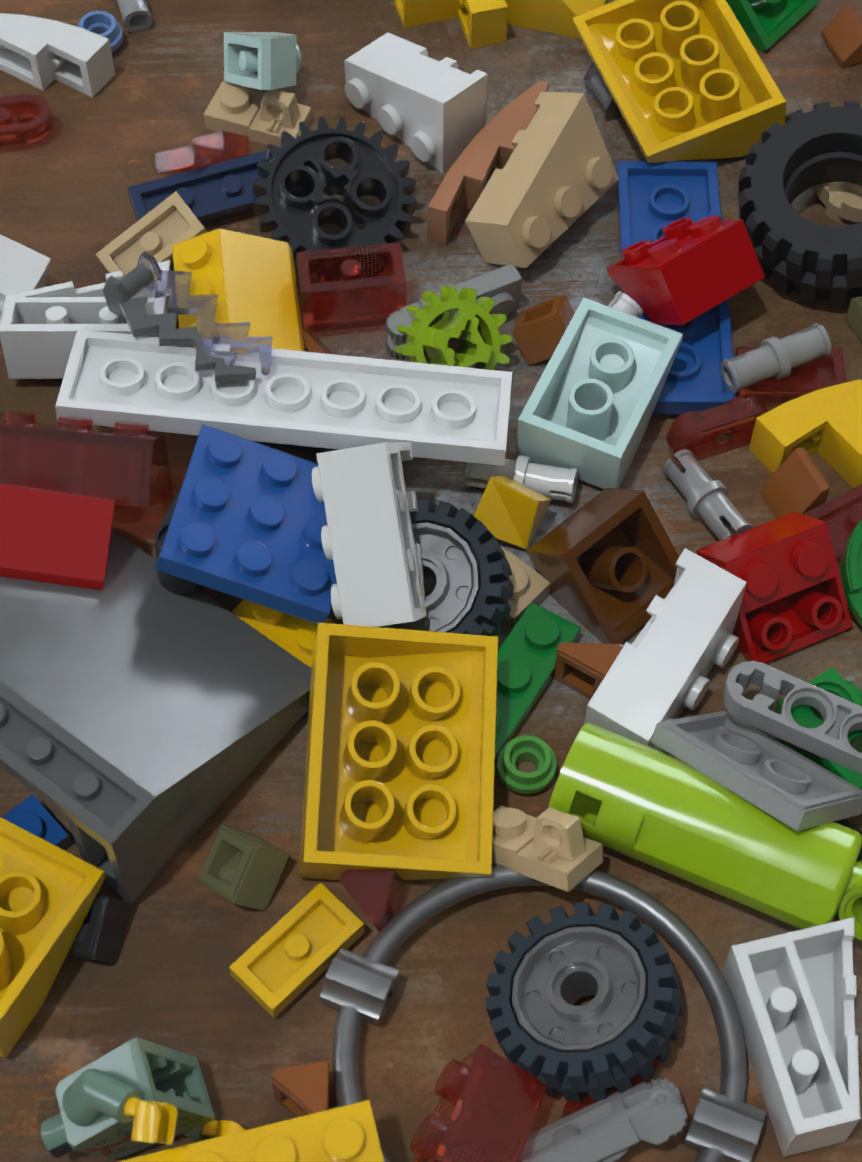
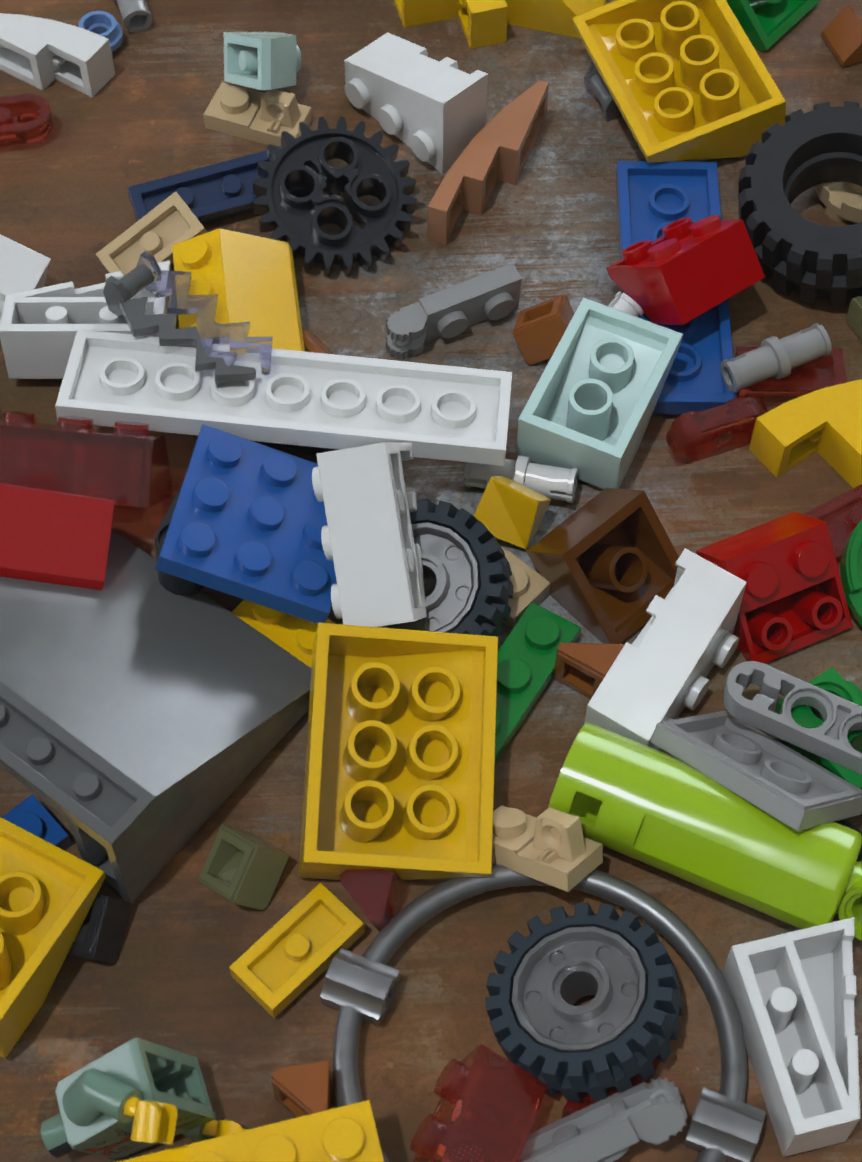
clear red slope [154,131,250,175] -> none
clear red brick [296,242,407,332] -> none
lime gear [395,286,512,370] -> none
tan wedge [465,91,619,268] -> none
bright green plate [497,735,557,794] -> none
light grey pin [662,449,753,541] -> none
dark orange slope [761,447,830,519] -> none

